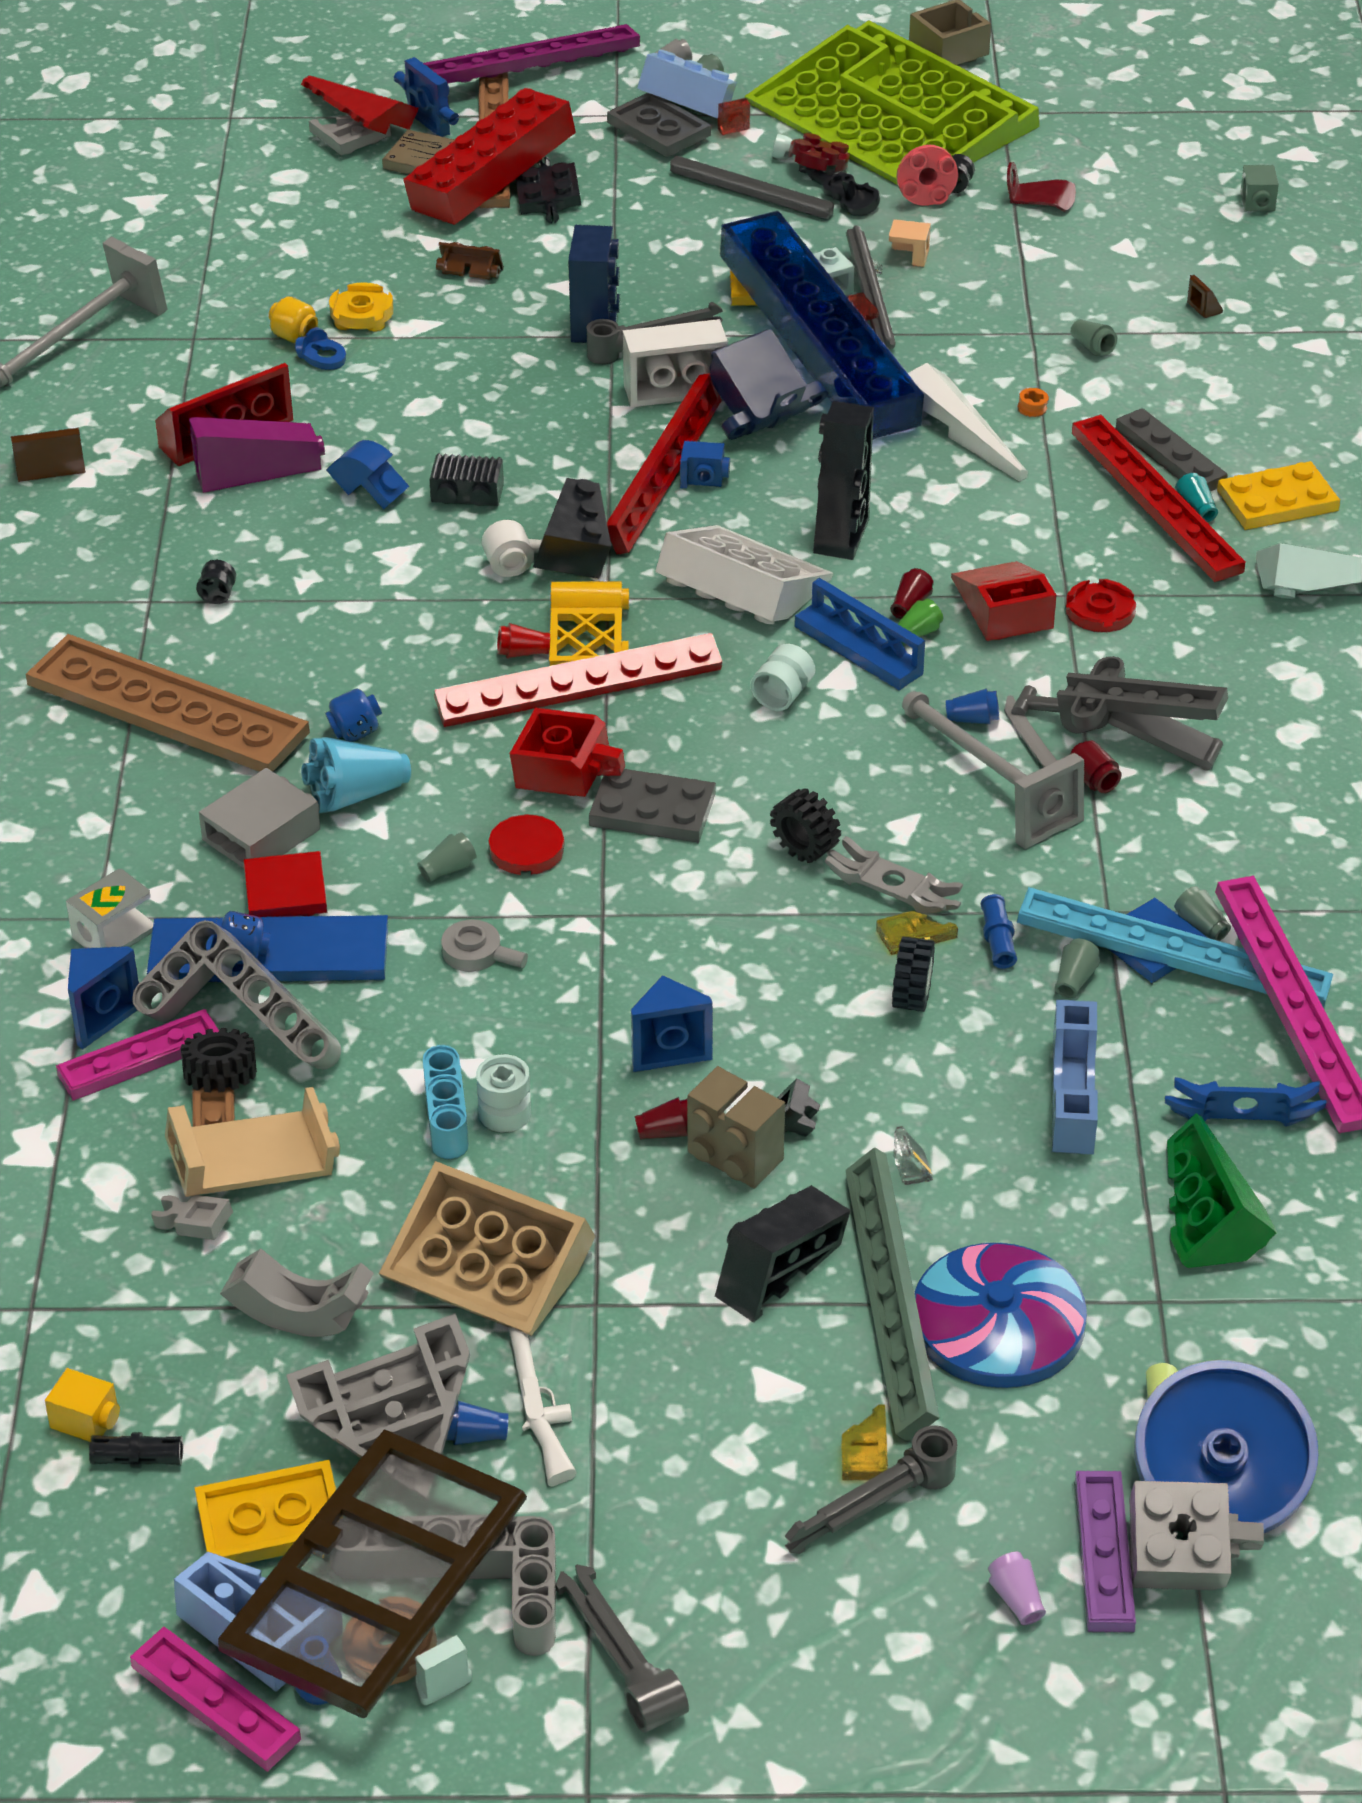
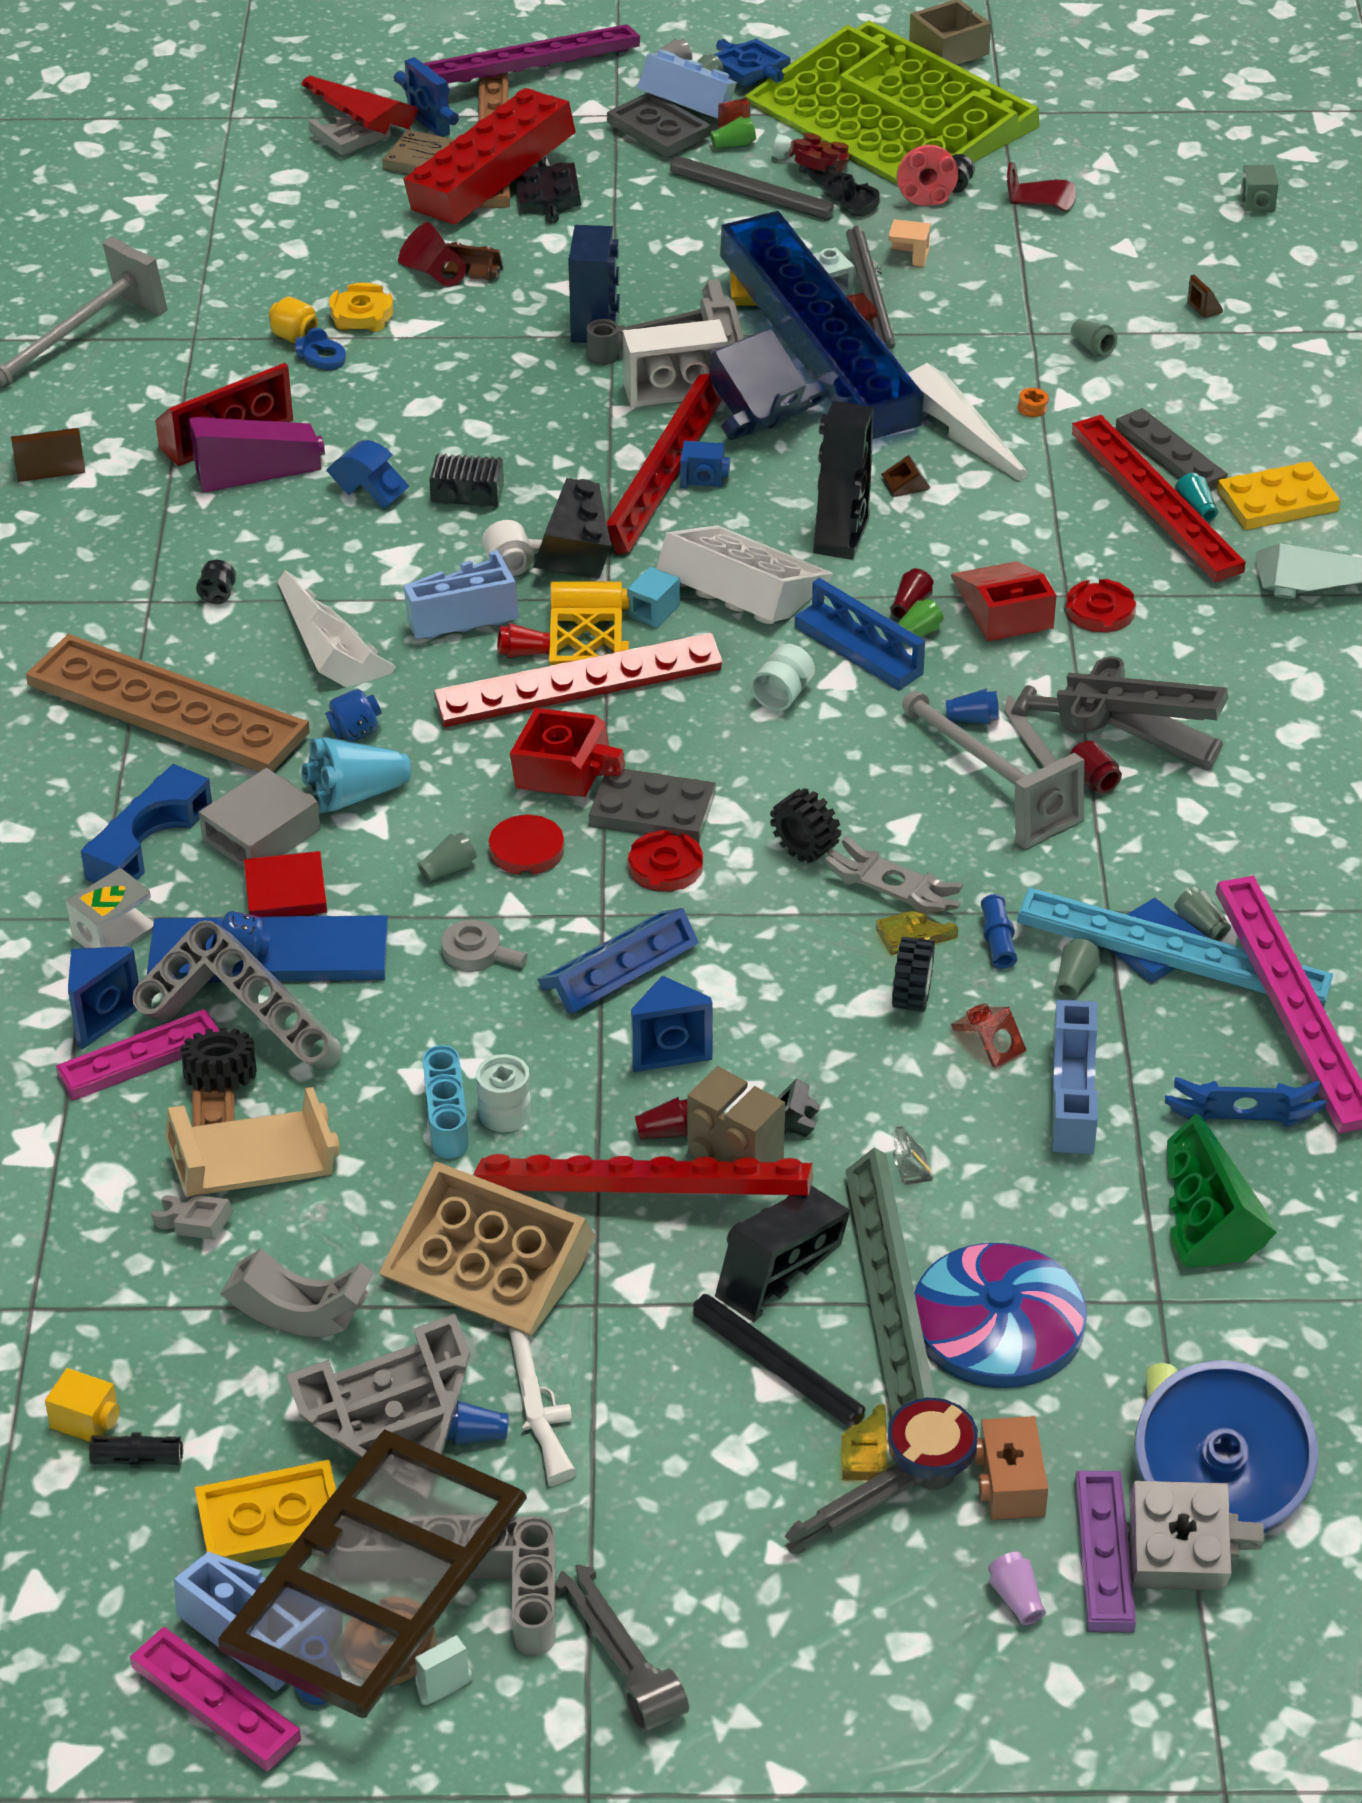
none -> blue arch [81,764,212,883]
none -> white wedge [277,570,396,688]
none -> dark red piece [398,222,466,286]
none -> light blue wedge [404,550,519,639]
none -> red plate [473,1154,813,1196]
none -> blue fence [537,908,699,1013]
none -> medium azure brick [627,567,680,628]
none -> red tile [627,830,703,892]
none -> black axle [693,1294,866,1428]
none -> light grey hinge [700,279,744,345]
none -> bright green cone [710,116,756,150]
none -> blue plate [714,38,791,86]
none -> reddish brown slope [881,455,931,496]
none -> tile [887,1397,978,1479]
none -> clear red bracket [951,1003,1026,1067]
none -> nougat brick [973,1416,1048,1520]

